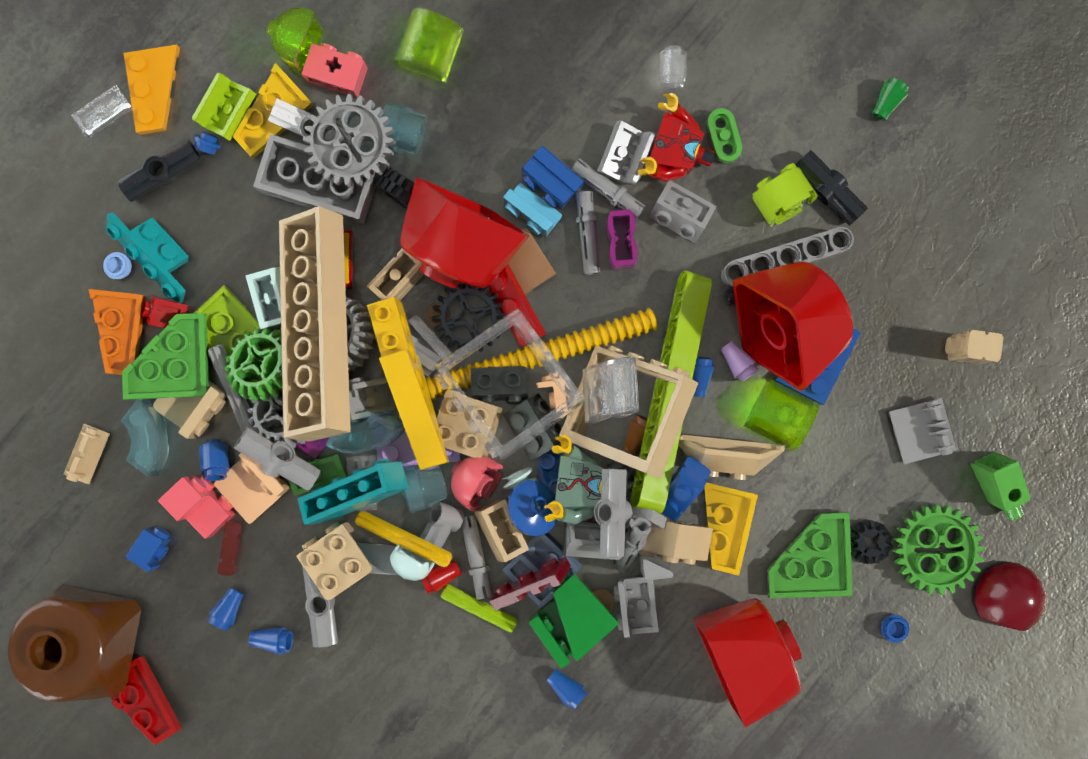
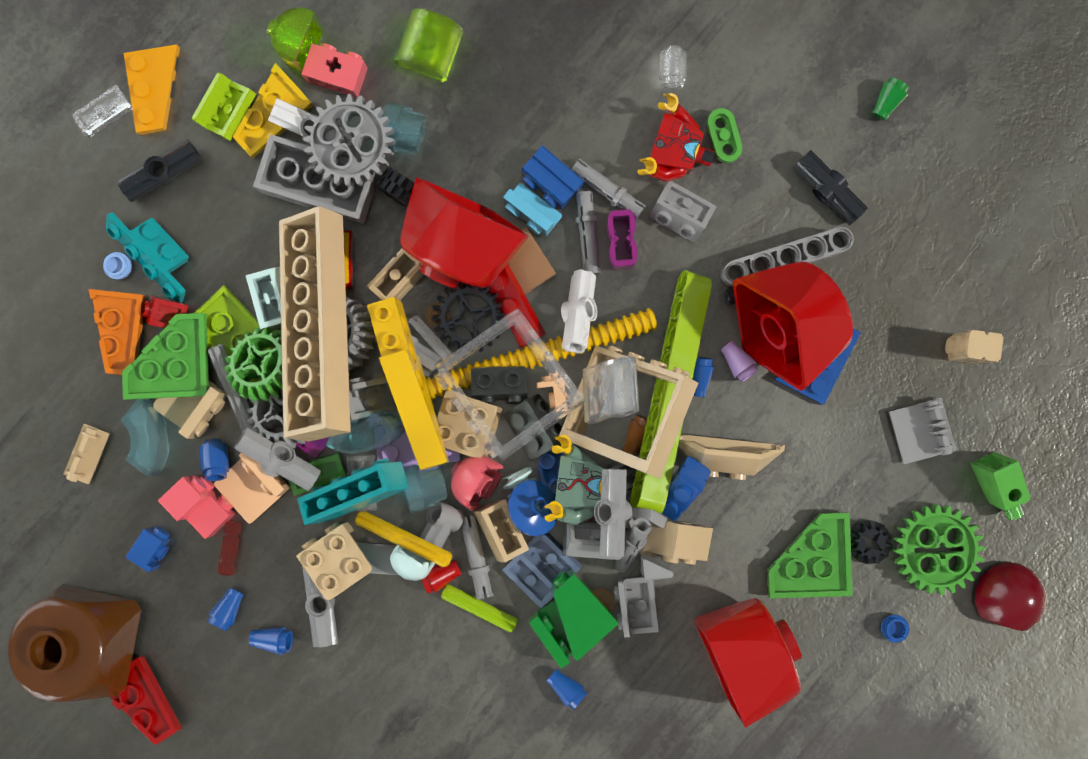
blue plate [193,131,221,154] -> none
dark red wing [489,556,571,611] -> none
light grey bracket [597,120,655,185] -> none
yellow wing [704,482,758,576] -> none
clear neon green brick [744,378,819,451] -> none
lime brick [752,163,818,227] -> none
none -> white piece [561,269,597,354]

